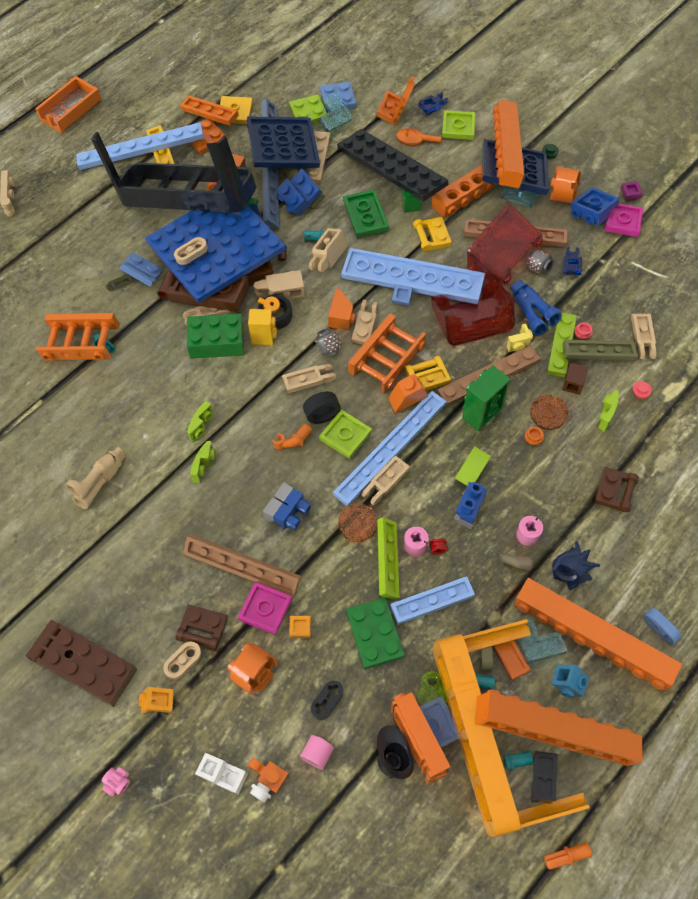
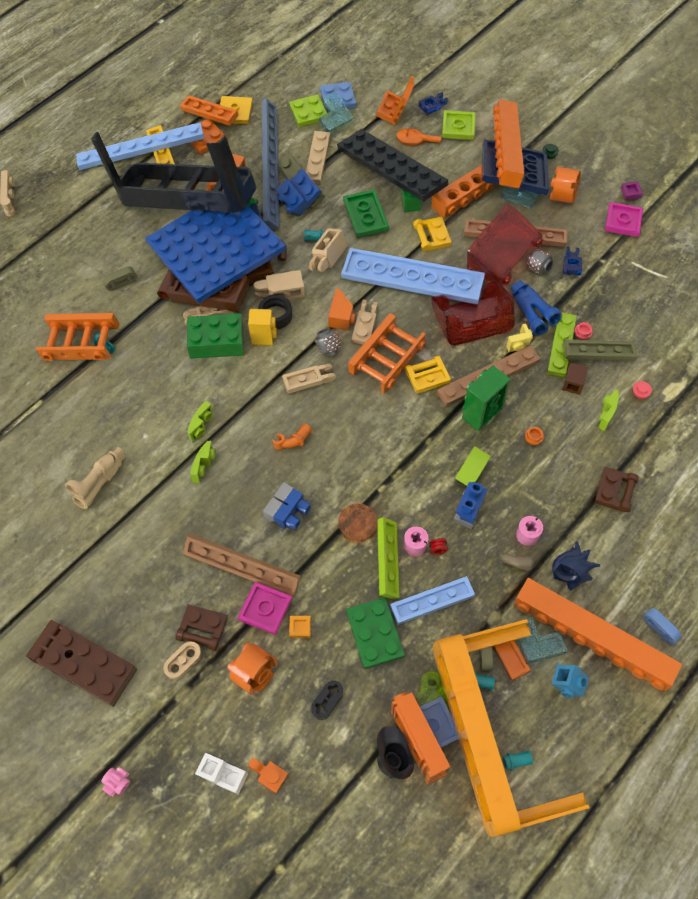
orange door [36,76,101,134] -> none
medium blue plate [120,252,163,287] -> none
light orange bracket [138,687,174,714] -> none
tan plate [174,237,208,265] -> none
dark blue plate [247,116,320,168] -> none
white plate [250,782,271,803] -> none
light orange piece [258,297,280,314] -> none
bright pink piece [300,735,334,770] -> none
black tyre [303,391,341,424] -> none
lime plate [319,410,372,459] -> none
light blue plate [333,391,446,507] -> none
tan hinge [361,455,410,505] -> none
orange slope [388,373,428,414] -> none
medium blue plate [392,284,413,306] -> none
orange brick [476,690,643,766] -> none
clear orange tile [530,395,568,430] -> none
black hinge [531,751,558,804] -> none
orange axle [544,842,592,869] -> none
blue plate [571,187,620,226] -> none
tan hinge [631,314,657,359] -> none

